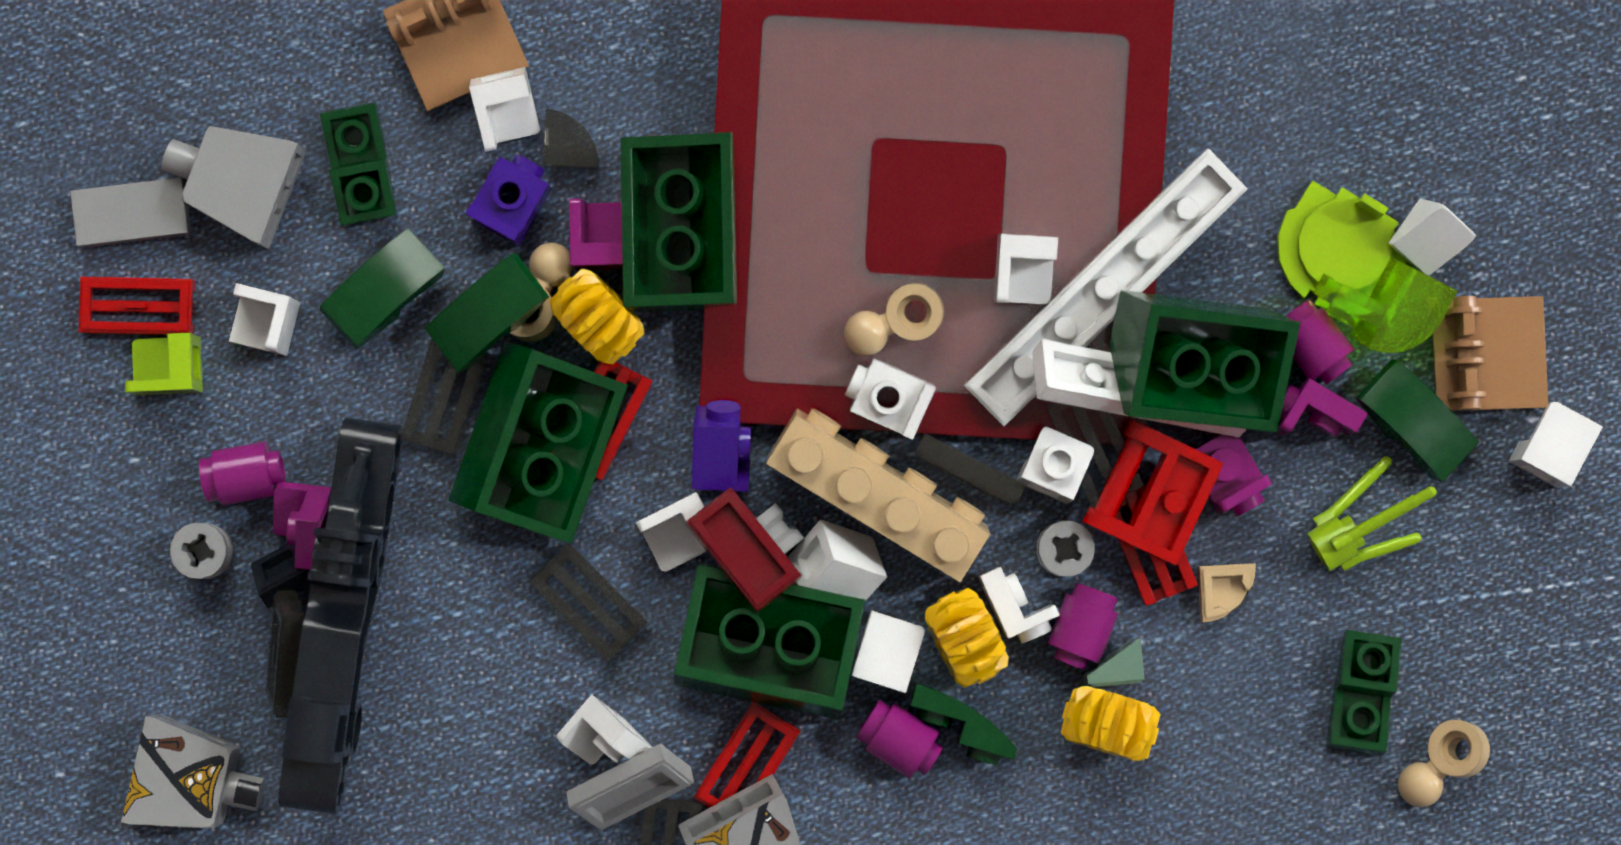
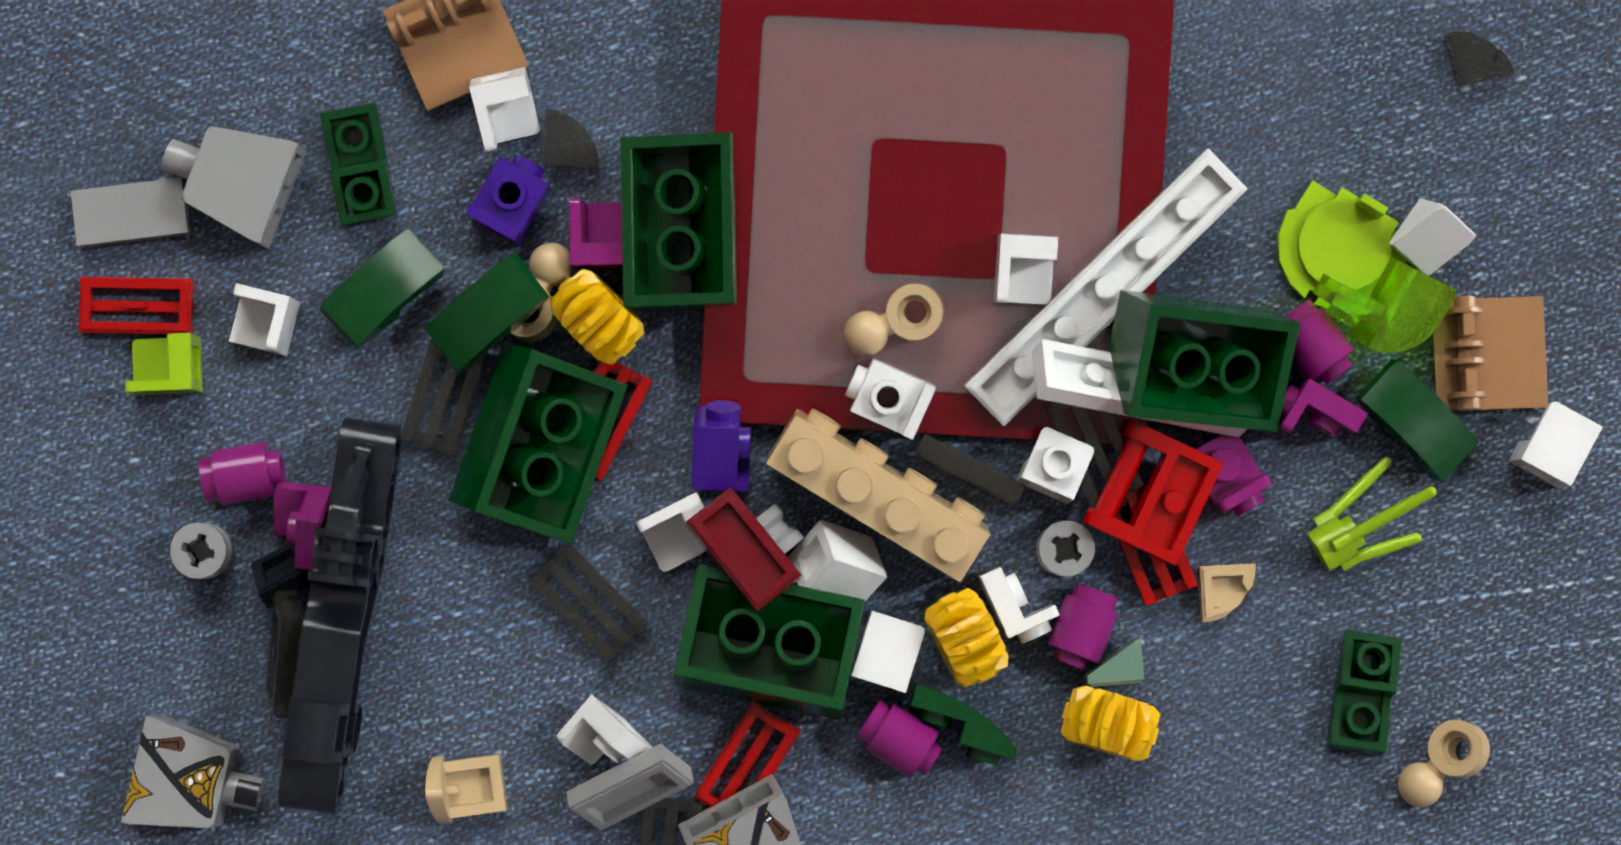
none -> tan tile [425,754,508,825]
none -> clear smoke tile [1443,32,1515,90]

